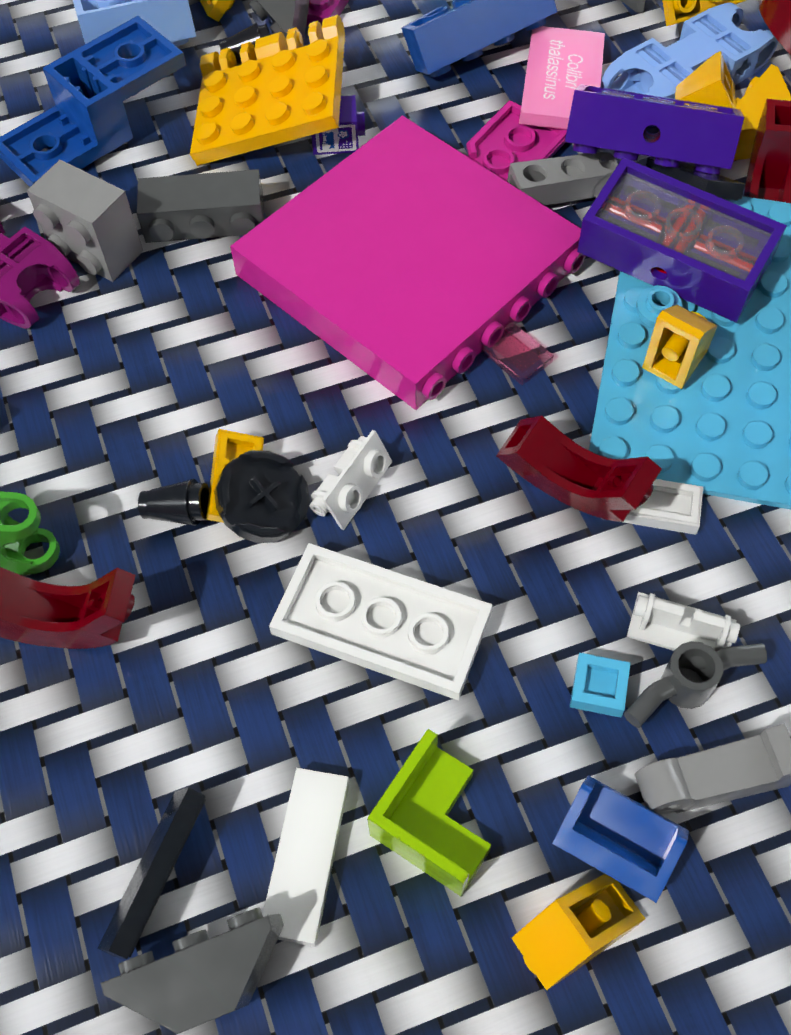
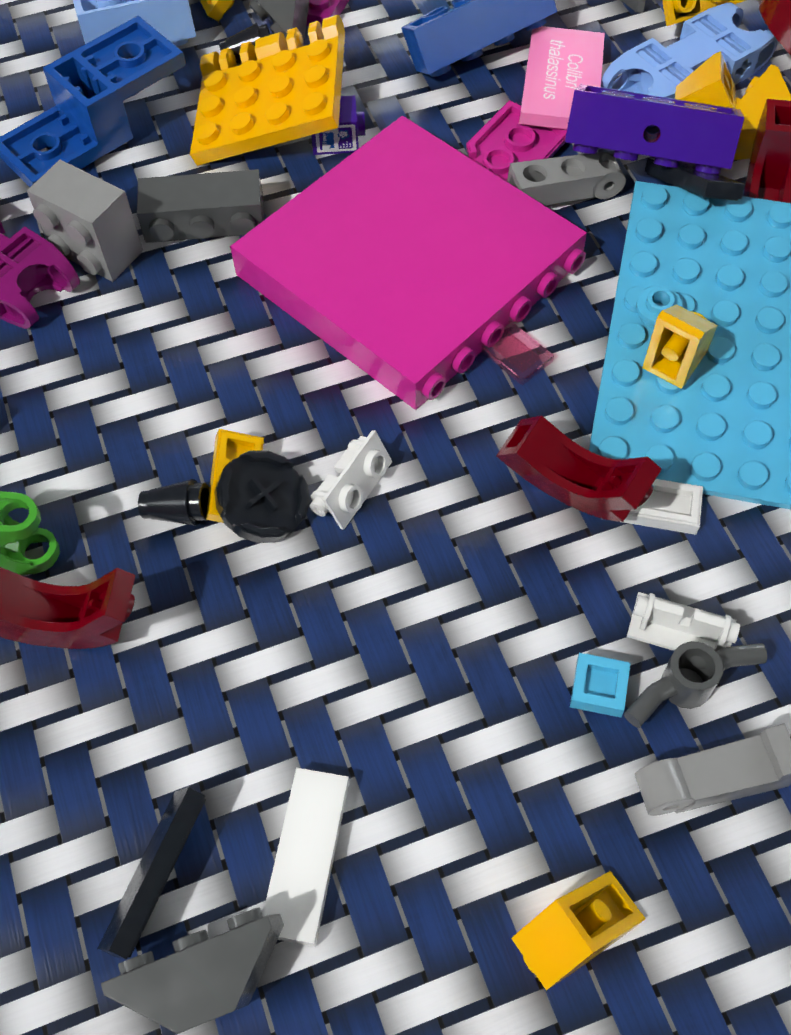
white plate [269,543,493,701] -> none
lime panel [367,729,491,897] -> none
blue panel [552,775,689,903] -> none
brick [577,157,787,323] -> none

